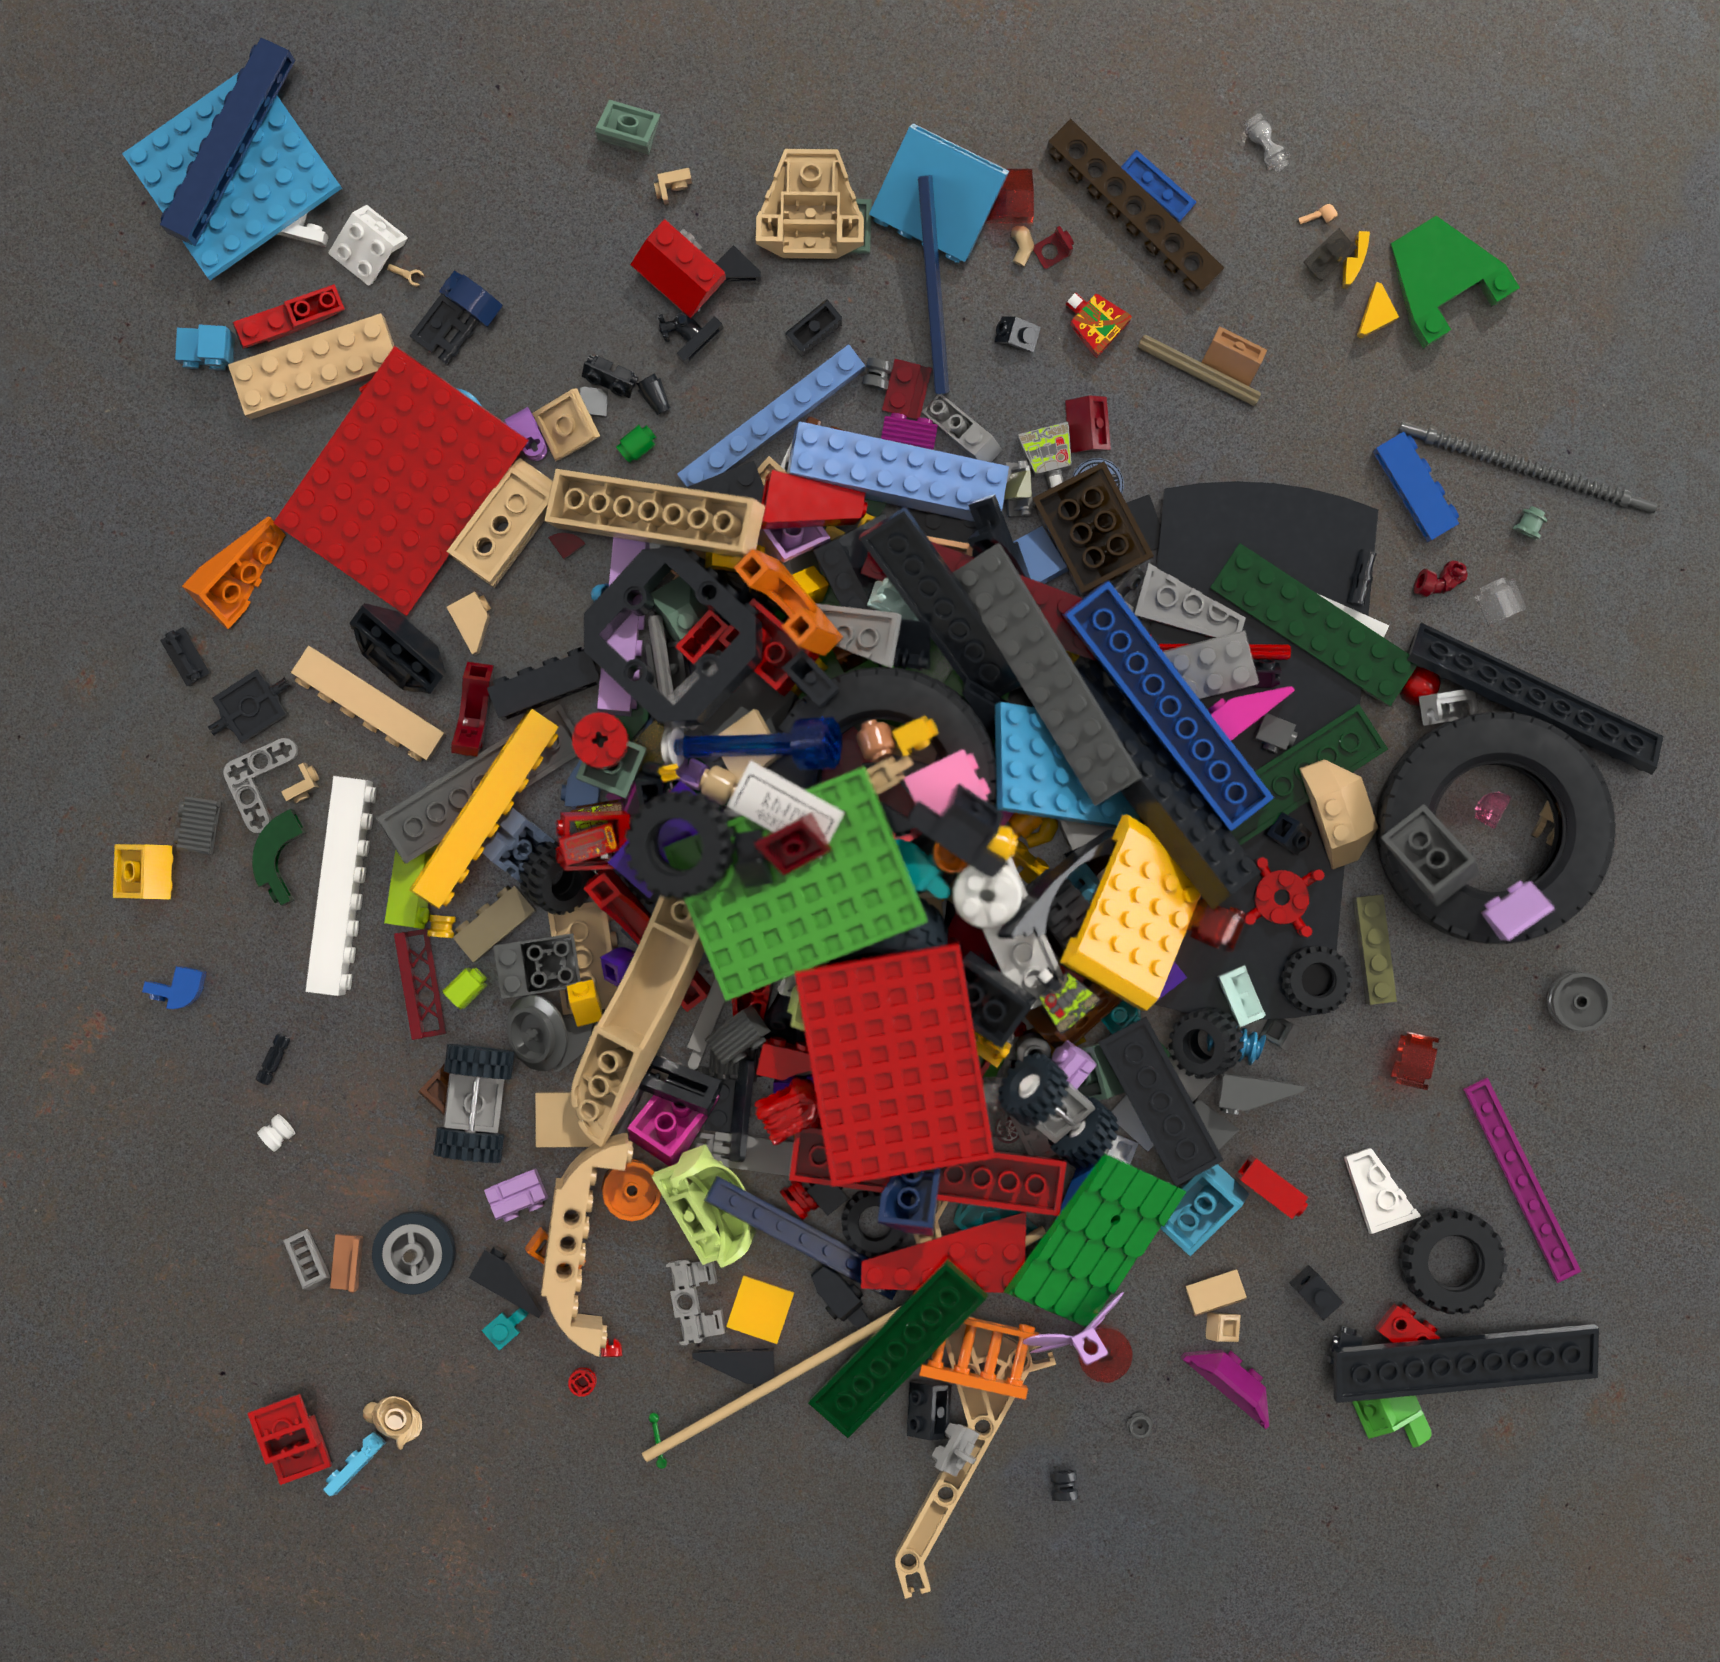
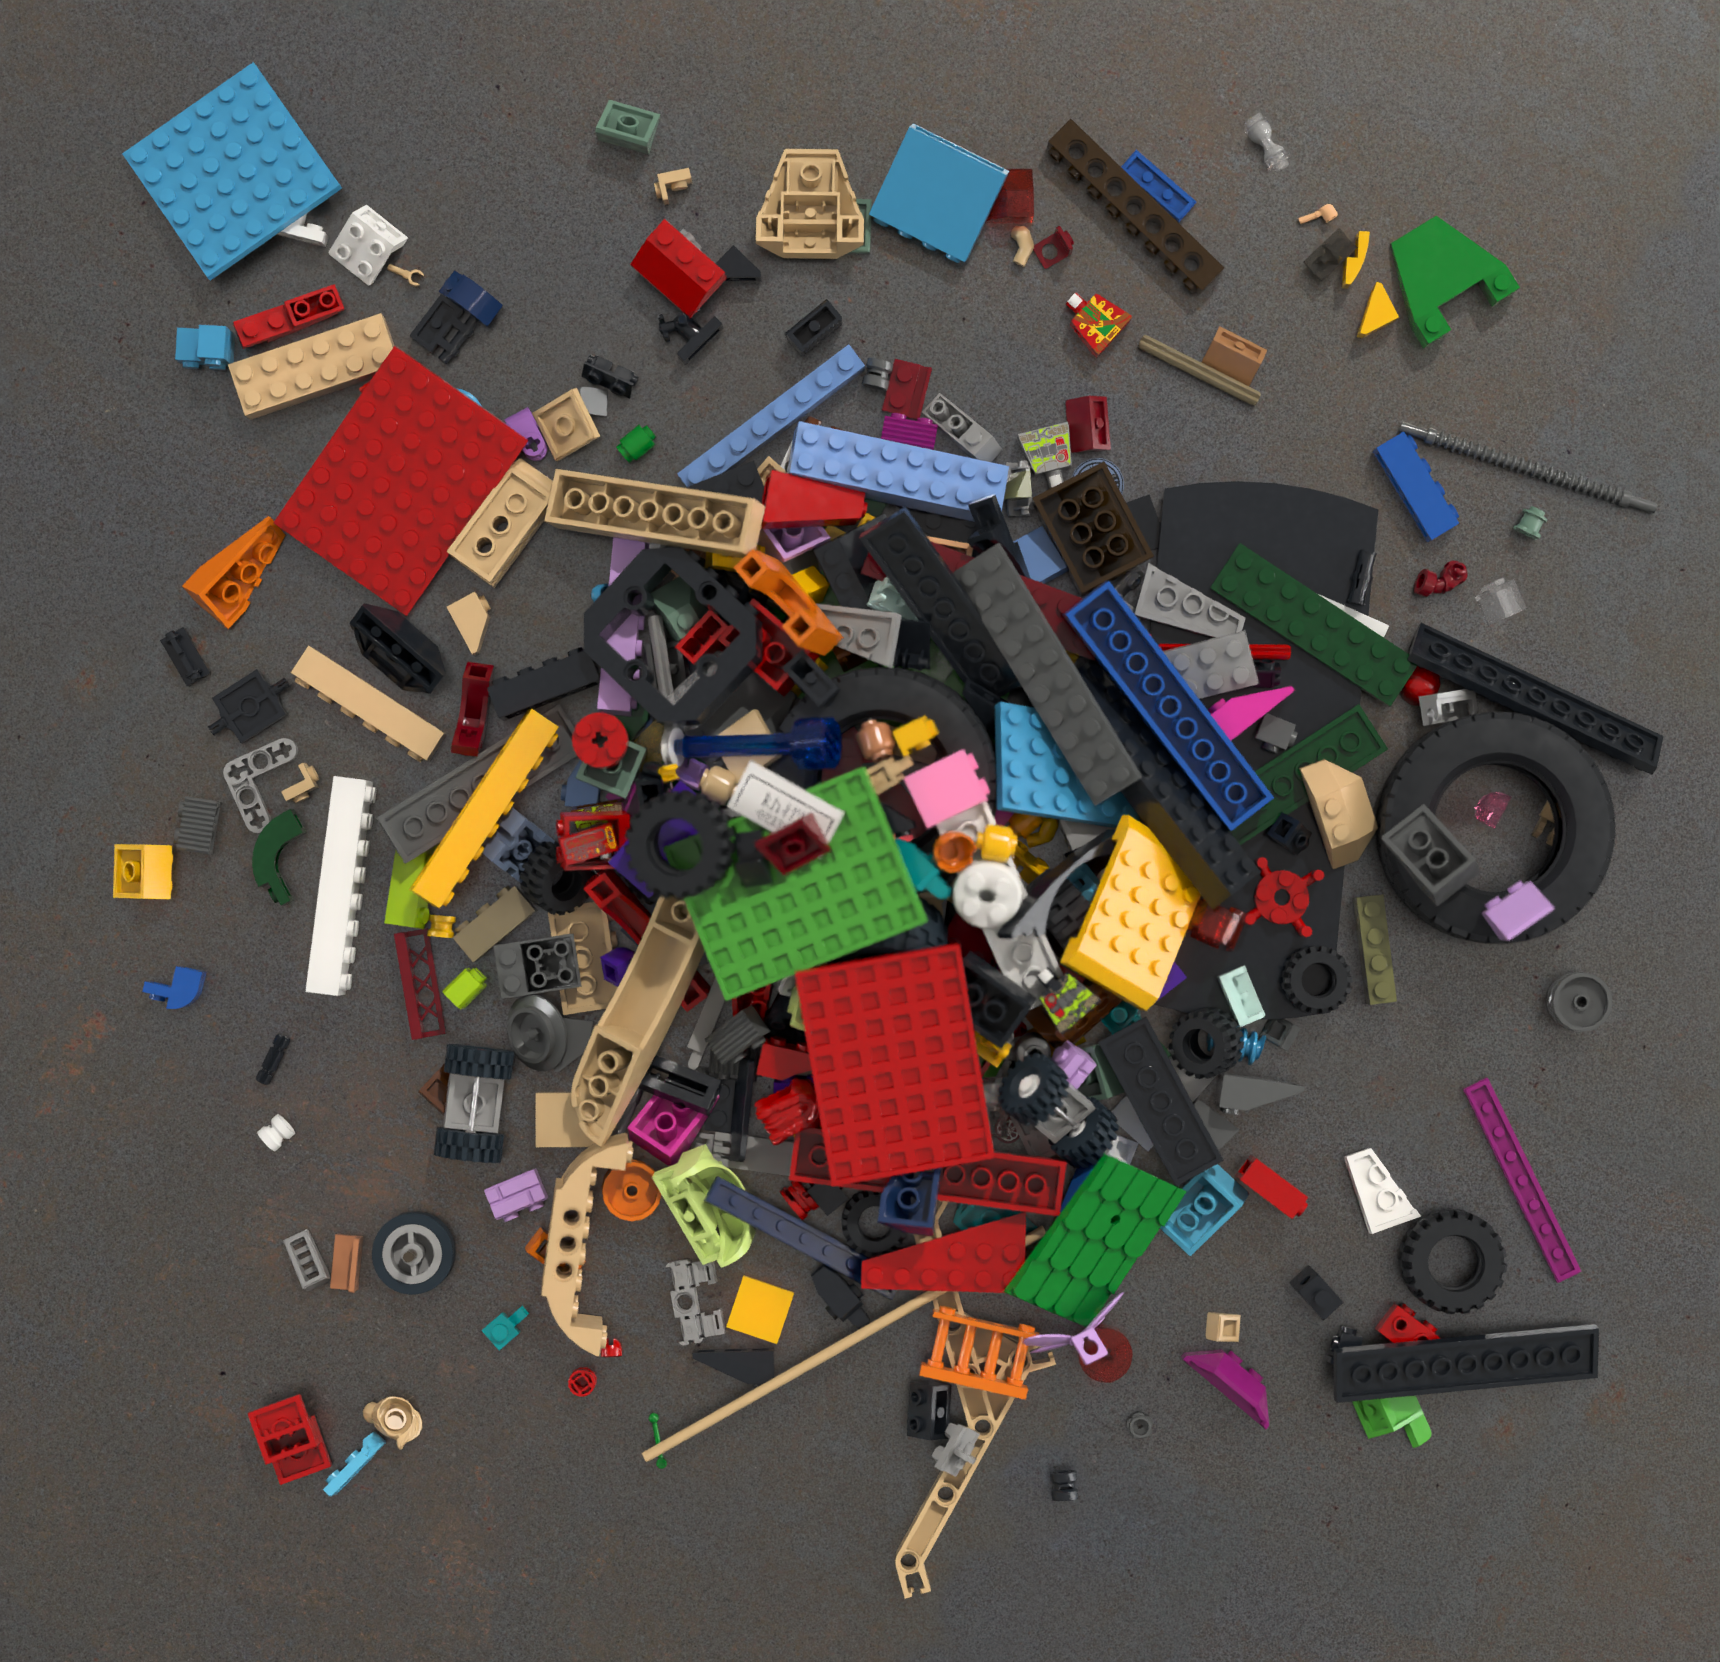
dark blue brick [160,38,295,246] -> none
black slope [469,1246,544,1318] -> none
dark red tile [548,533,586,560] -> none
yellow brick [567,979,603,1027] -> none
black cone [636,373,671,415] -> none
dark green plate [808,1259,988,1438] -> none
black plate [908,783,1006,877] -> none
dark blue tile [918,175,949,394] -> none
bracket [995,316,1041,353] -> none
tan hinge [1186,1269,1247,1317] -> none
clear red brick [1391,1031,1439,1090] -> none

